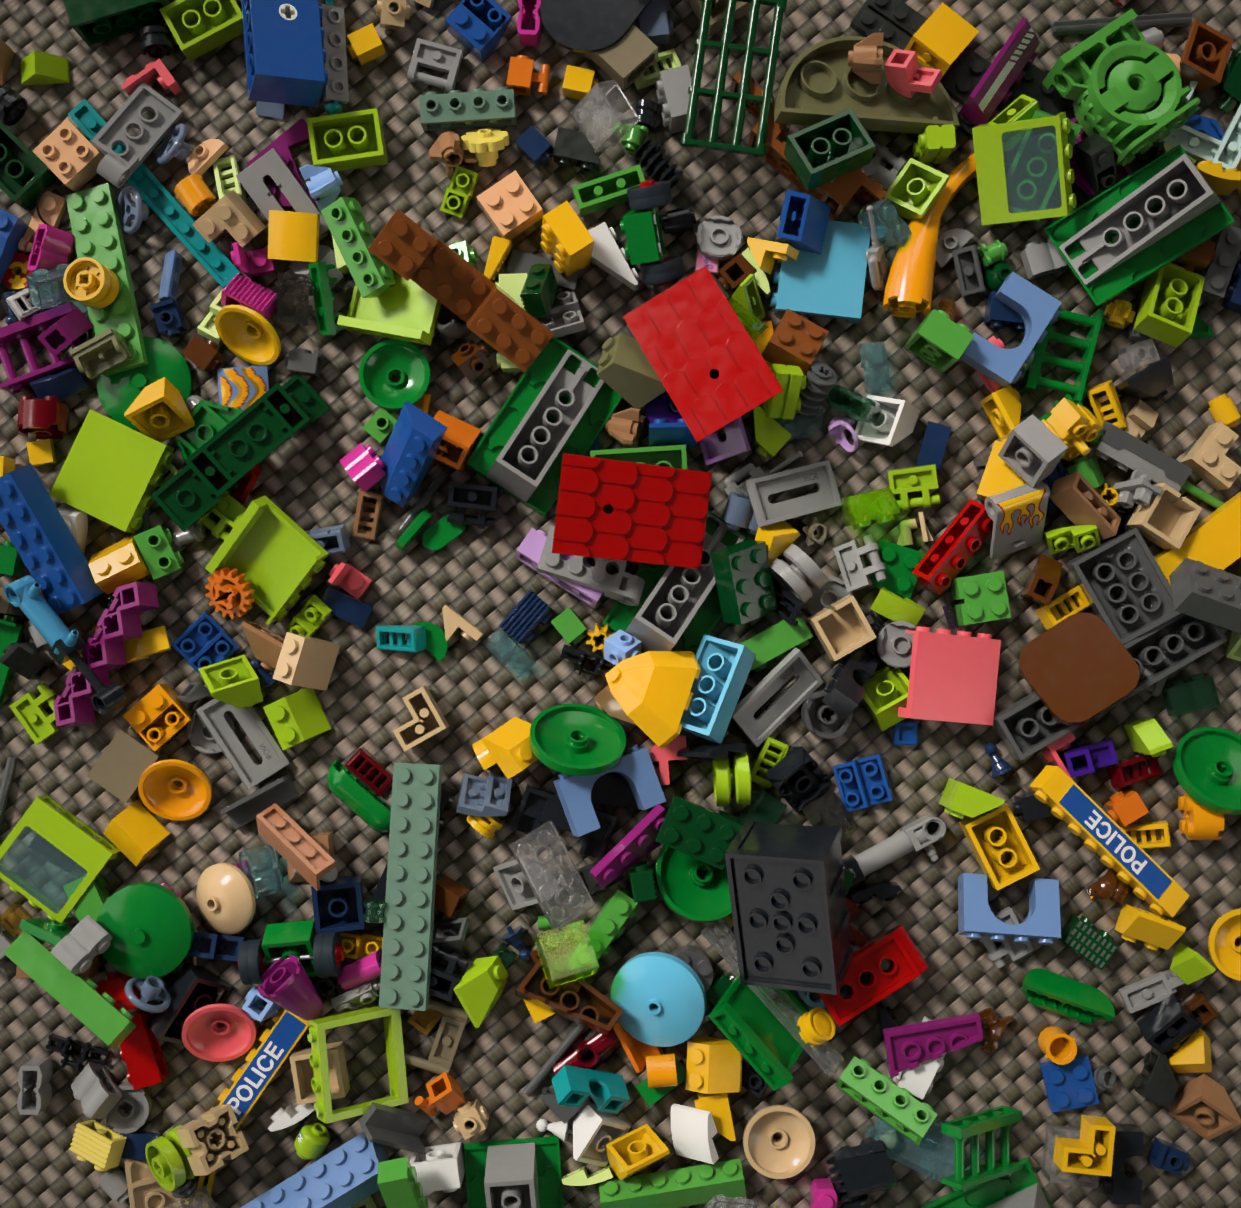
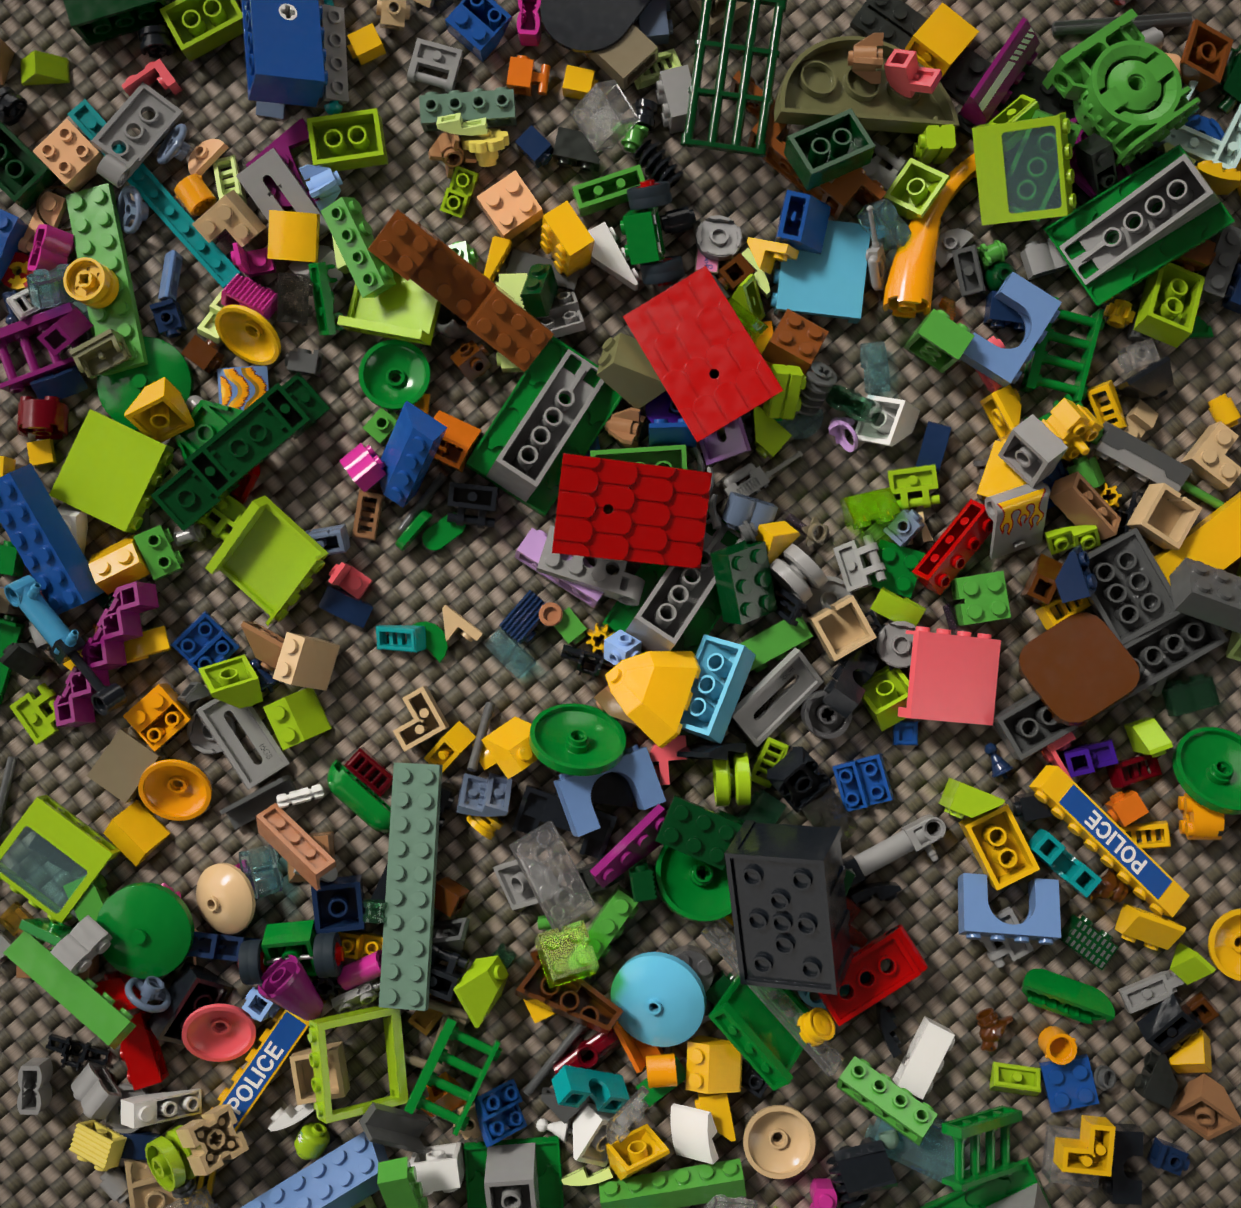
orange gear [205,567,255,619] -> none
lime slope [286,595,332,637] -> none
dark blue piece [502,926,531,962] -> none
light grey piece [745,460,842,528] -> none
magenta wing [883,1013,983,1078] -> none
light grey hips [1113,468,1163,509] -> none
none -> white slope [121,1088,202,1129]
none -> white axle [276,784,324,808]
none -> green fence [404,1016,503,1136]
none -> yellow slope [424,721,476,773]
none -> yellowish green slope [436,113,488,136]
none -> dark grey bar [467,702,495,772]
none -> blue slope [475,1078,527,1148]
none -> nougat tile [539,602,563,626]
none -> clear slope [606,1085,649,1145]
none -> light grey piece [688,447,722,529]
none -> dark grey plate [738,520,758,544]
none -> brick [883,509,925,547]
none -> lime slope [990,1062,1041,1096]
none -> teal arch [1027,828,1102,898]
none -> dark blue slope [1055,545,1097,603]

